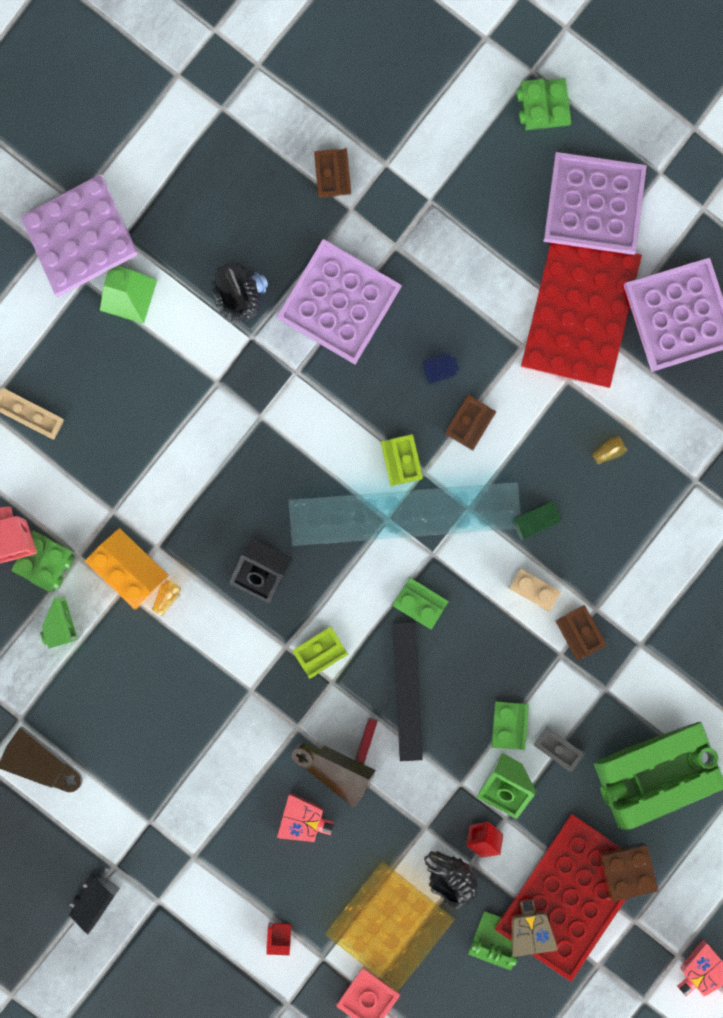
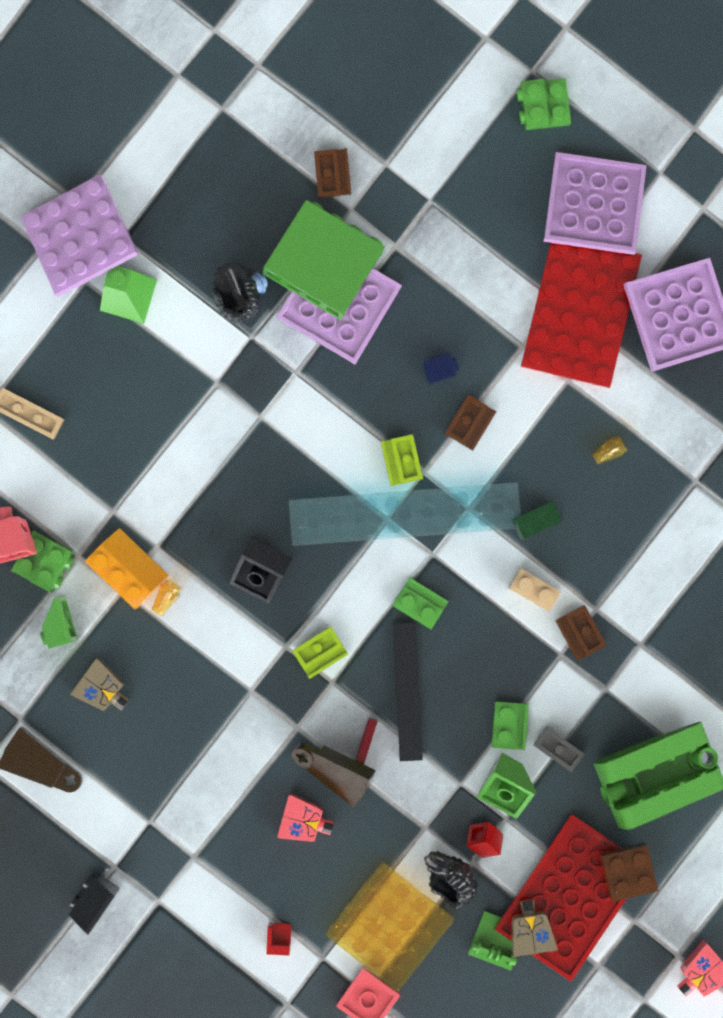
none -> dark tan torso [71,657,130,711]
none -> bright green panel [263,200,385,321]

